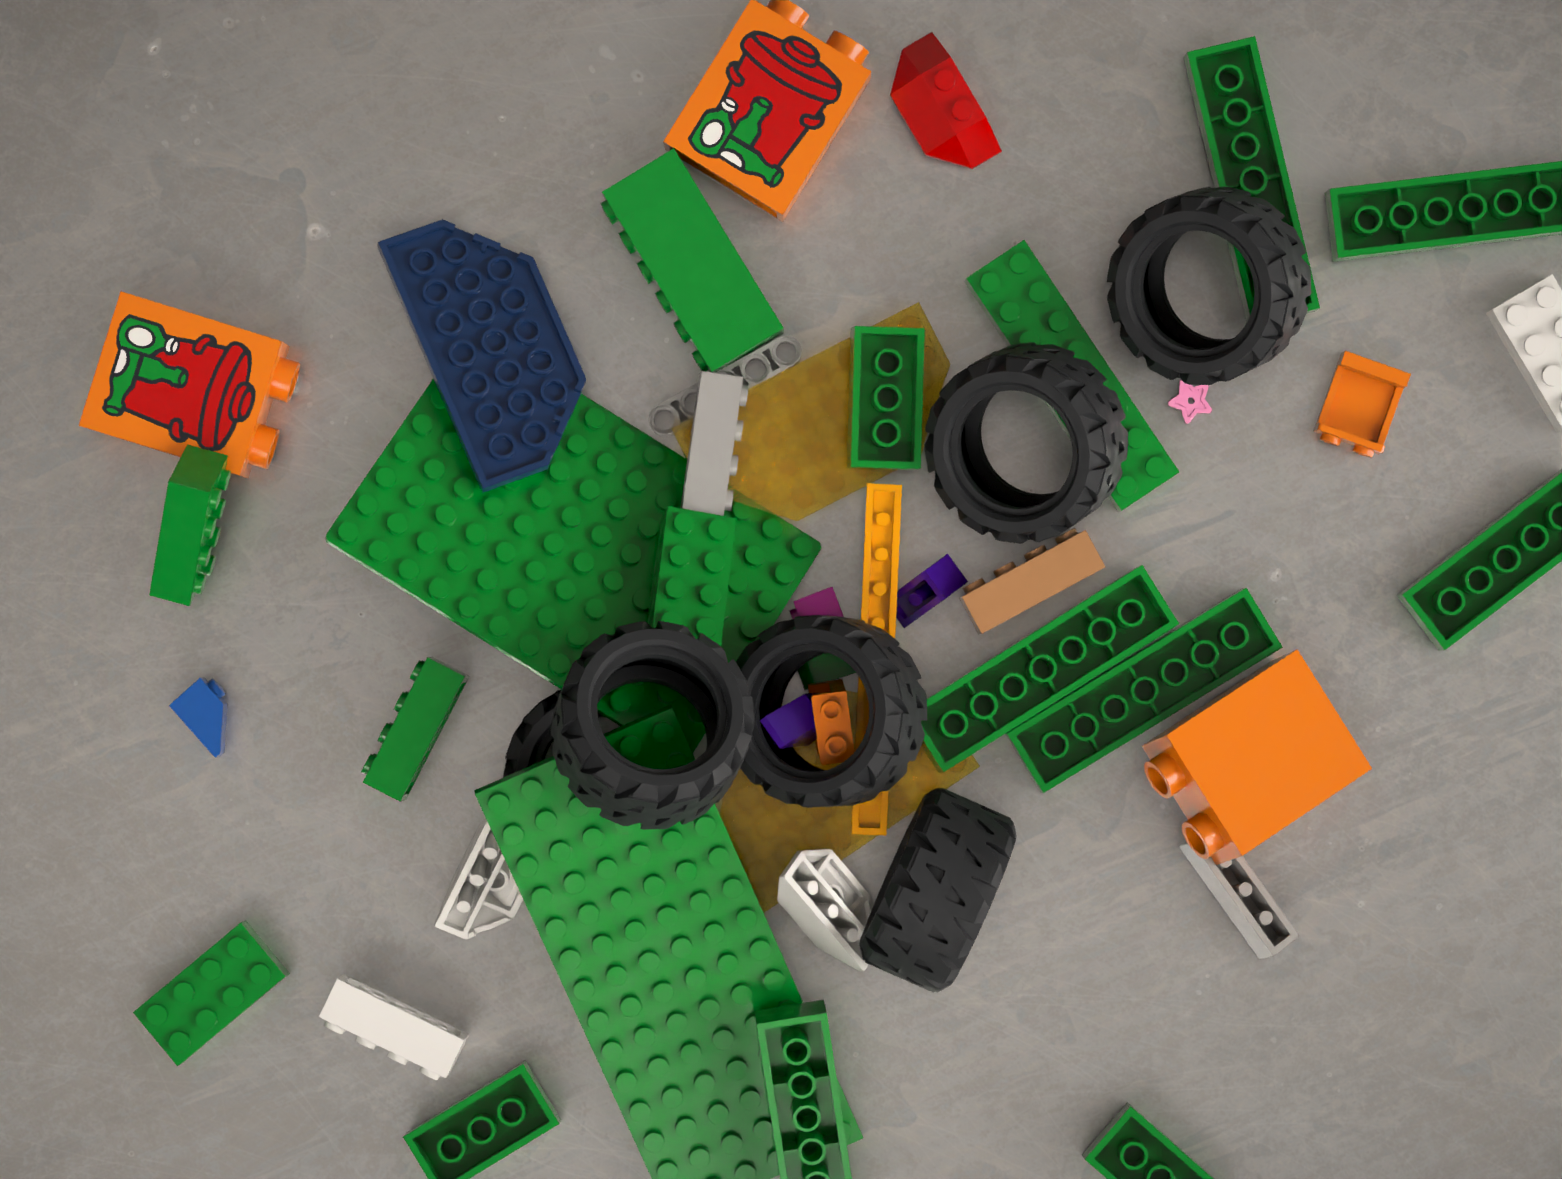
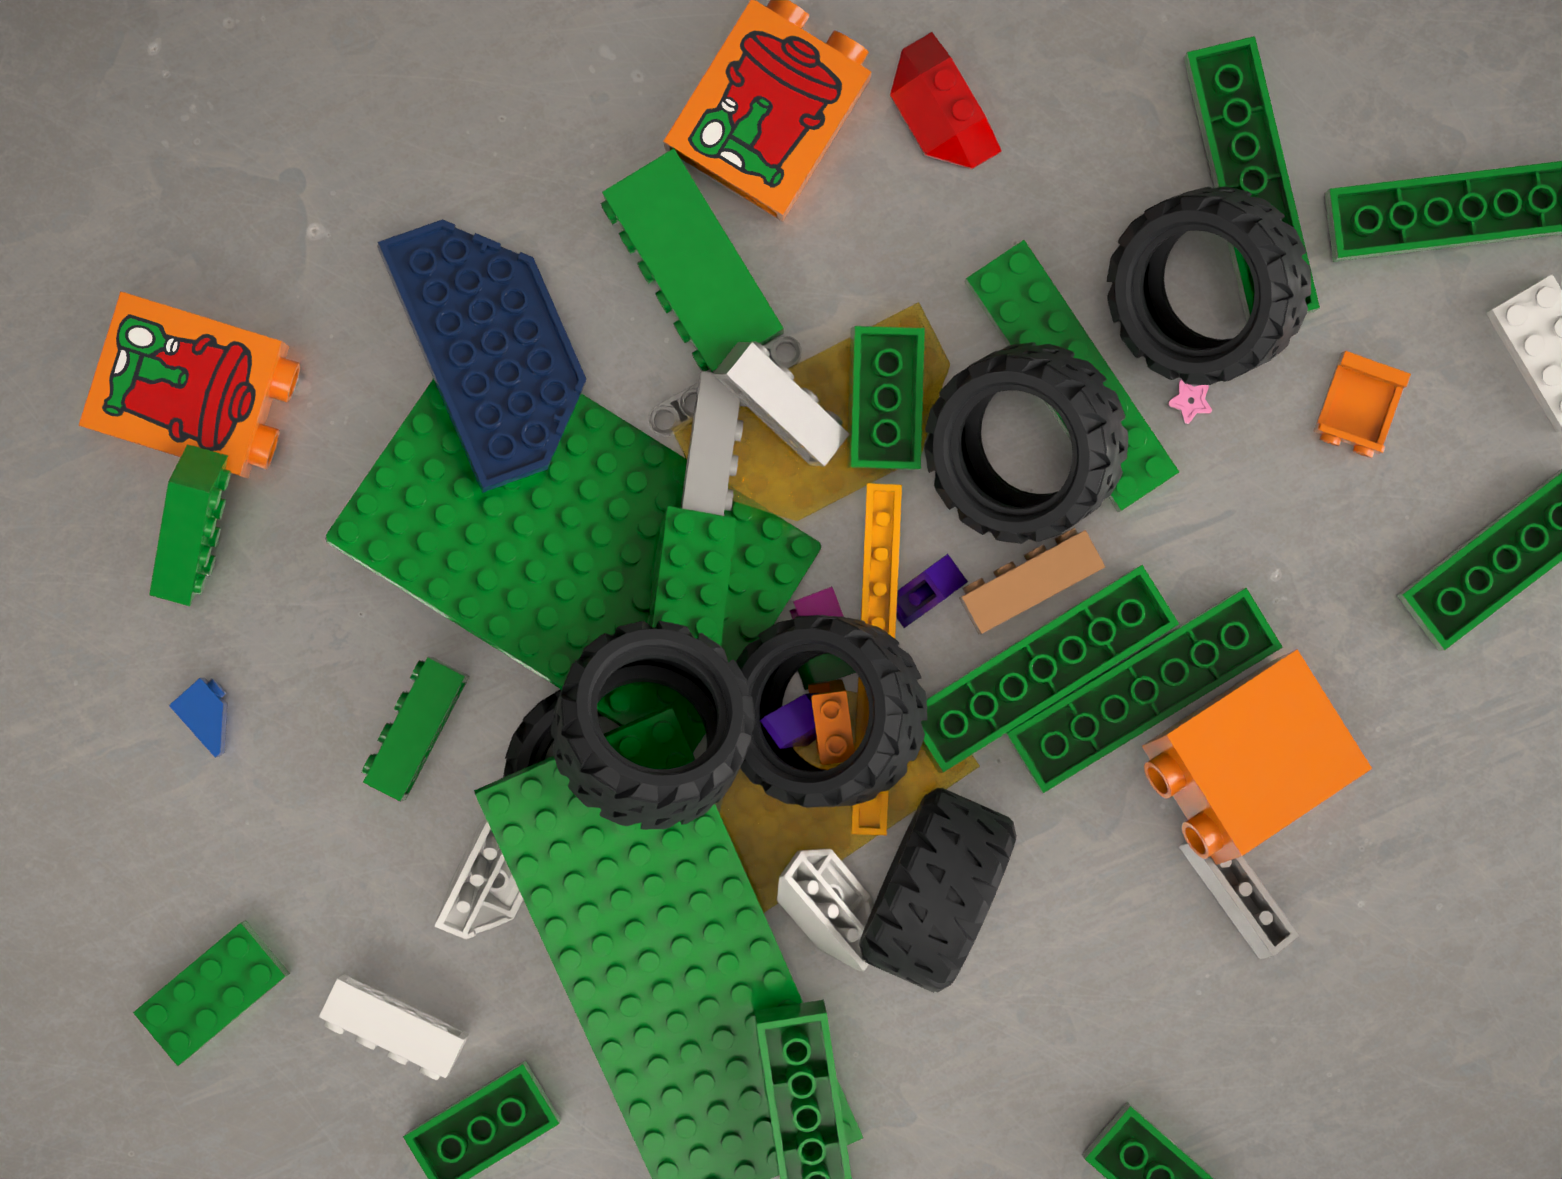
none -> brick [713,341,849,466]

